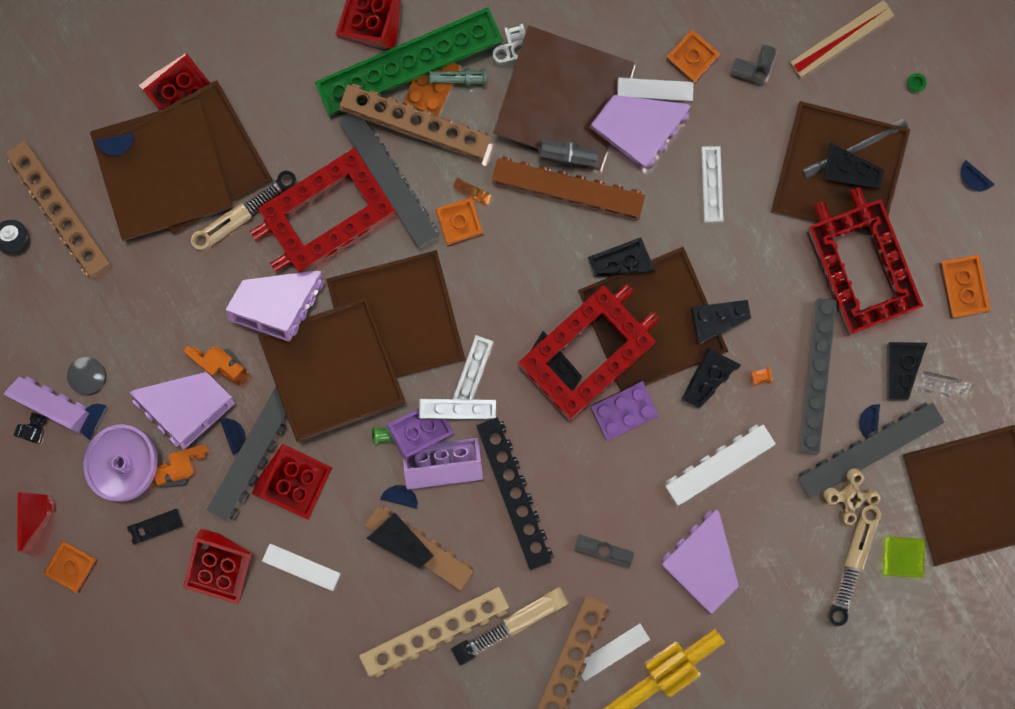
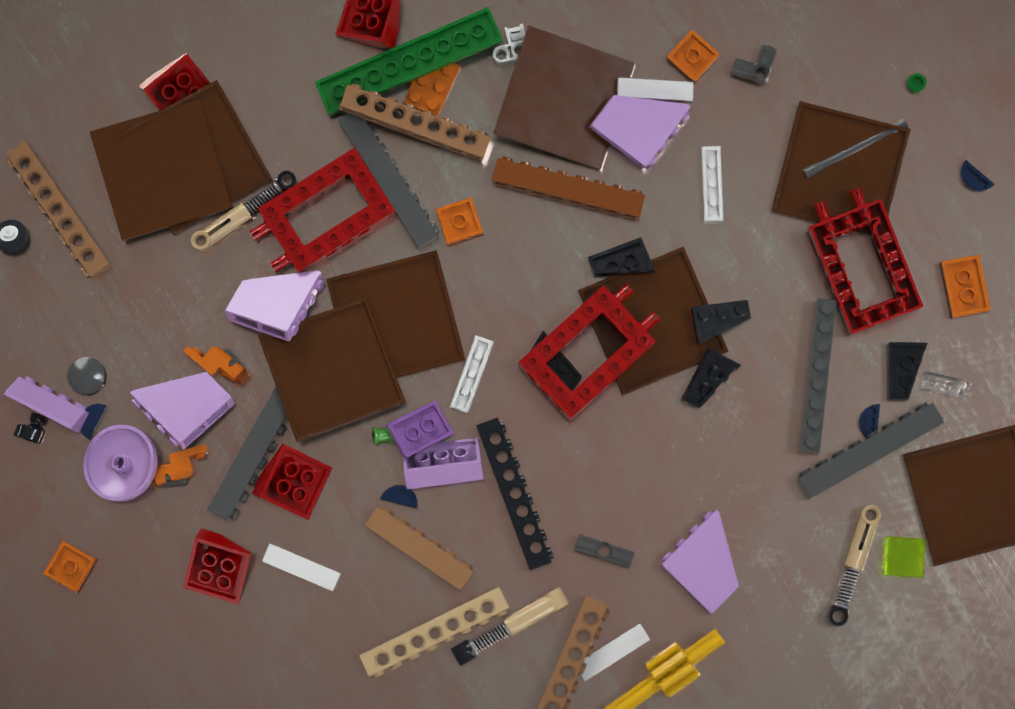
red slope [17,492,55,554] -> none
dark blue tile [96,133,134,156] -> none
black plate [127,508,184,545] -> none
dark blue tile [220,418,246,456] -> none
black wing [366,513,434,569] -> none
white tile [419,399,496,419] -> none
sand green pin [428,69,487,86] -> none
clear orange piece [453,178,491,204] -> none
dark grey piece [538,140,598,167] -> none
medium lavender plate [590,381,659,441] -> none
white brick [665,424,776,507] -> none
orange bush [750,366,773,387] -> none
tan tile [790,0,894,78] -> none
black wing [824,142,884,189] -> none
tan gear [824,468,880,525] -> none

